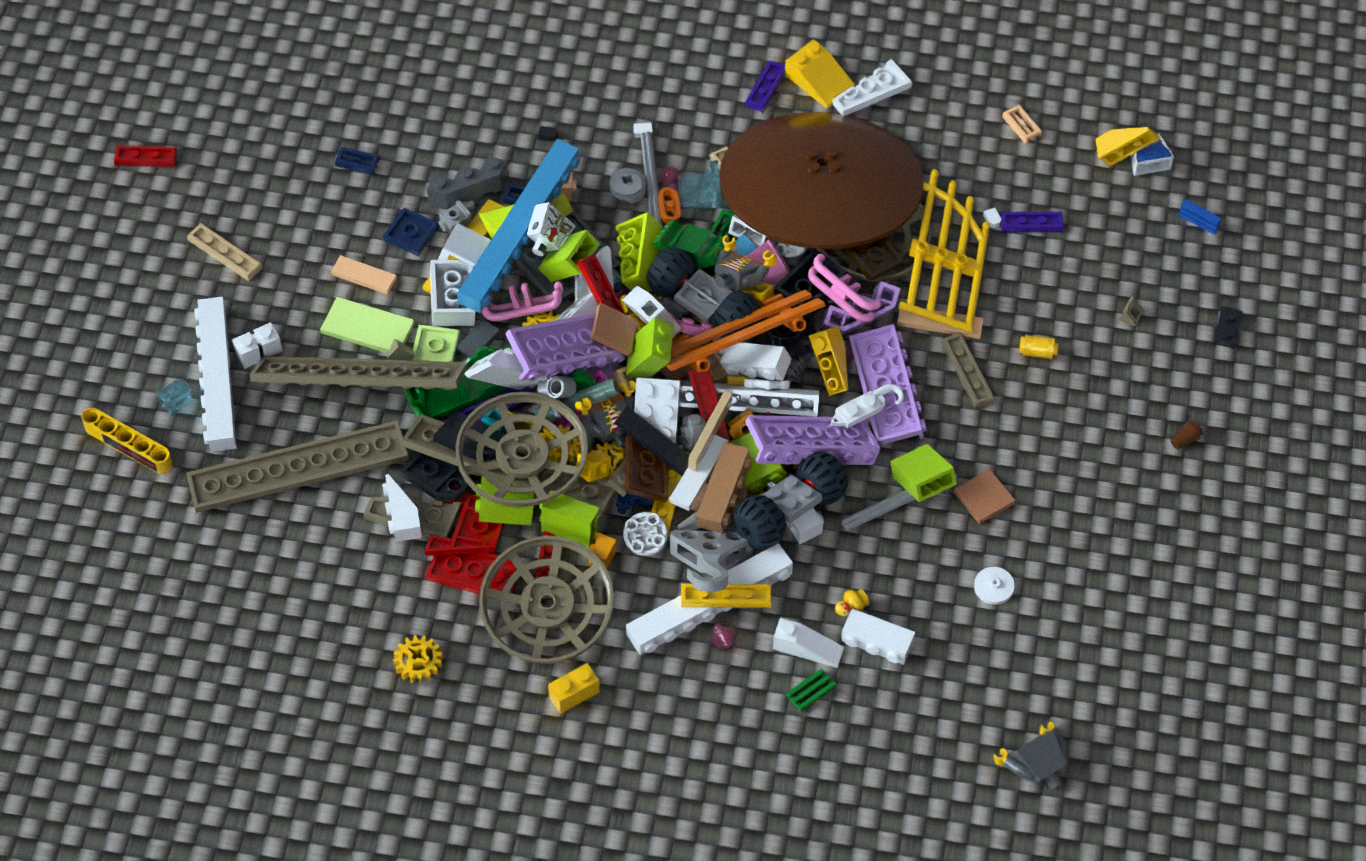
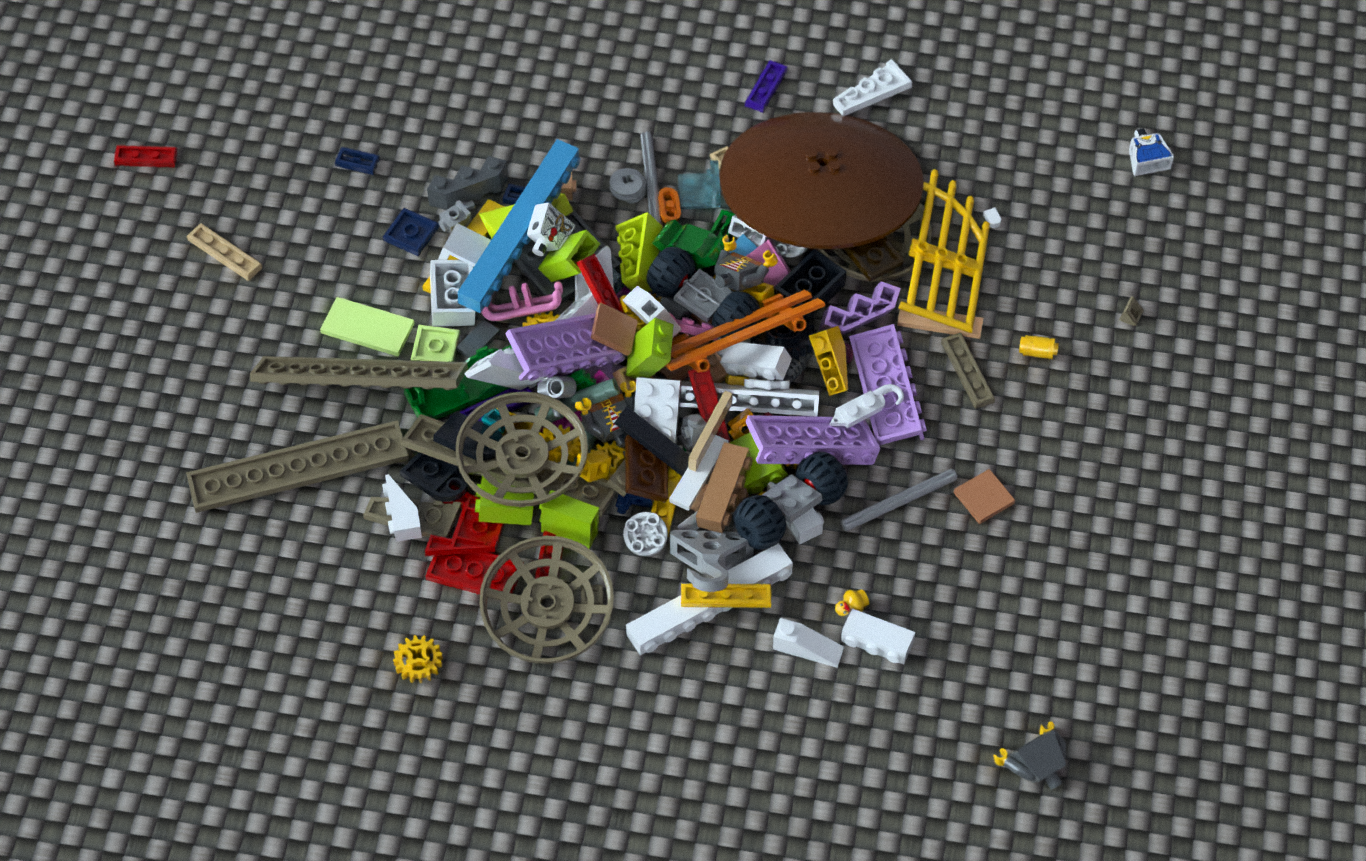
yellow beam [81,408,173,474] -> none
clear light blue brick [156,379,192,416] -> none
white brick [194,297,237,452] -> none
white piece [232,322,283,369] -> none
light nougat tile [331,255,397,295] -> none
dark tan slope [387,339,415,361] -> none
black piece [538,126,557,141] -> none
yellow brick [548,663,600,714] -> none
light orange brick [588,532,617,569] -> none
white piece [634,123,653,138] -> none
clear pink plate [661,166,679,189] -> none
clear pink plate [711,623,734,649] -> none
yellow slope [785,39,855,109] -> none
green tile [786,668,836,712] -> none
bright pink piece [808,254,881,322] -> none
lime brick [890,444,957,502] -> none
white piece [974,567,1015,605] -> none
dark purple tile [1000,212,1064,233] -> none
light nougat tile [1002,105,1042,144] -> none
yellow slope [1095,127,1160,166] -> none
reddish brown cone [1170,420,1203,450] -> none
blue tile [1179,199,1221,235] -> none
black plate [1214,306,1243,349] -> none

